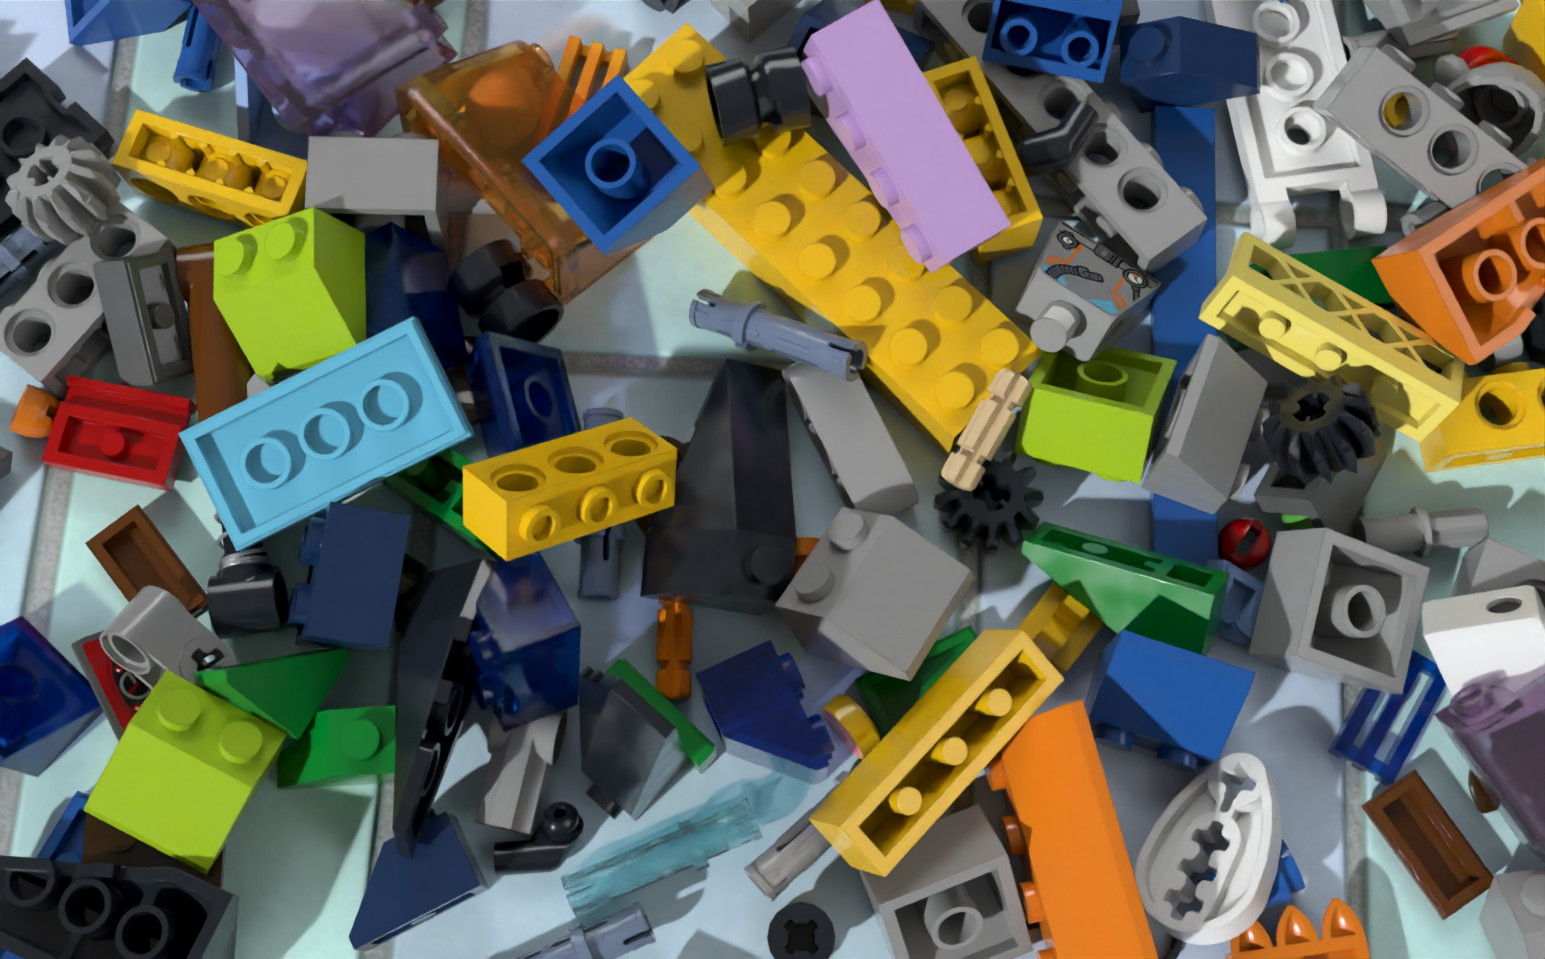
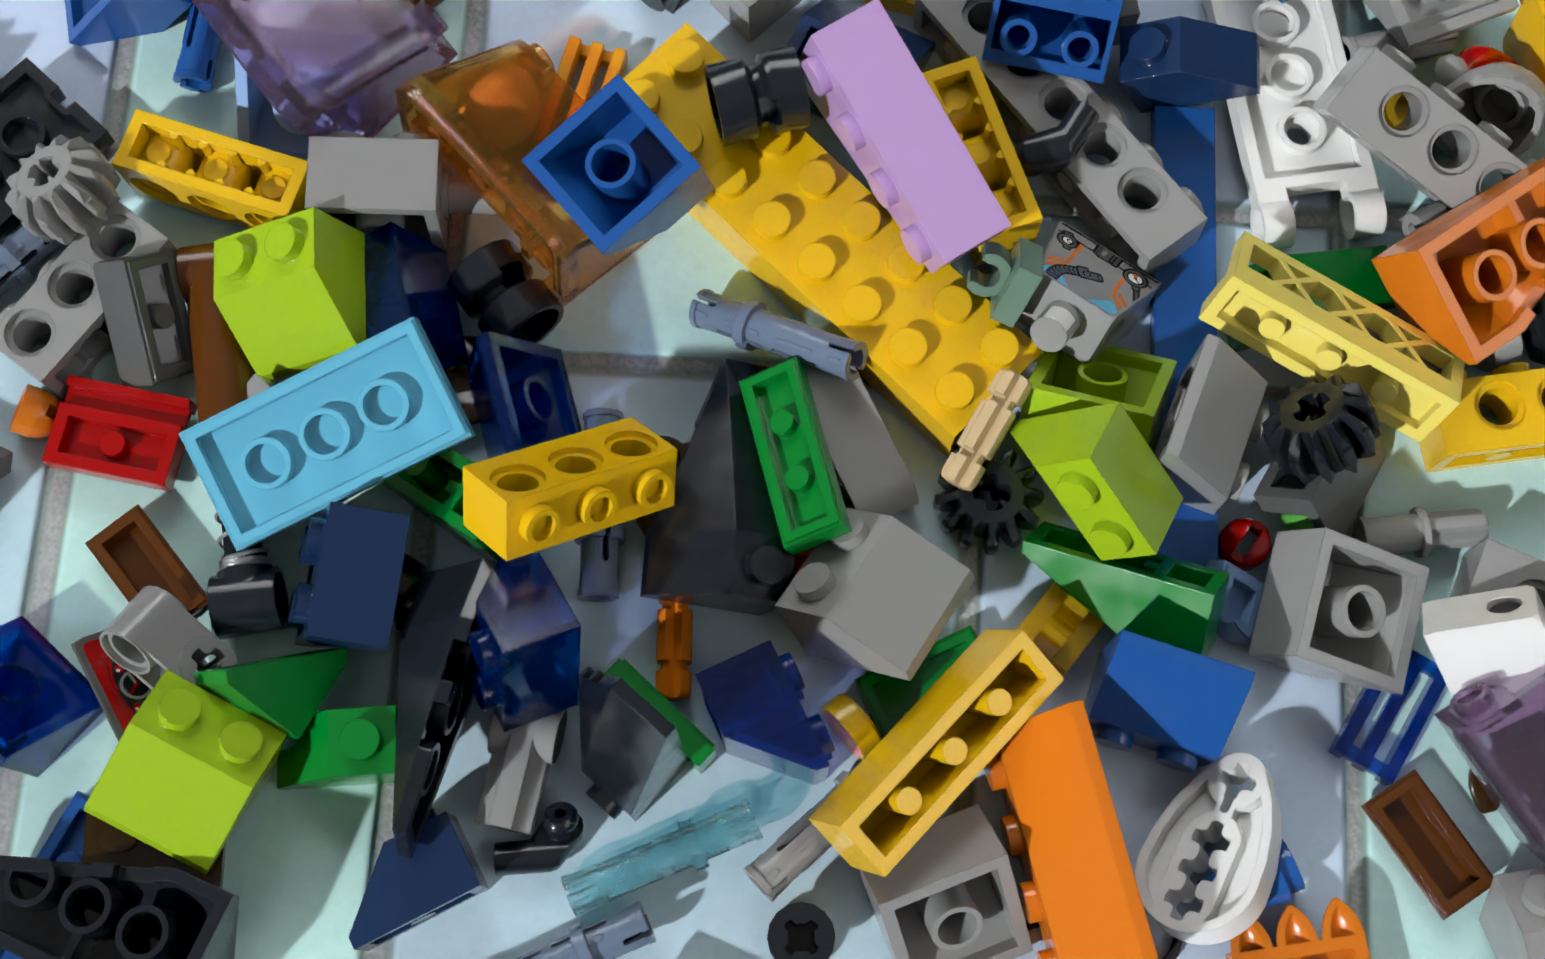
none -> green tile [739,356,852,556]
none -> sand green tile [967,237,1043,328]
none -> lime slope [1008,402,1183,561]

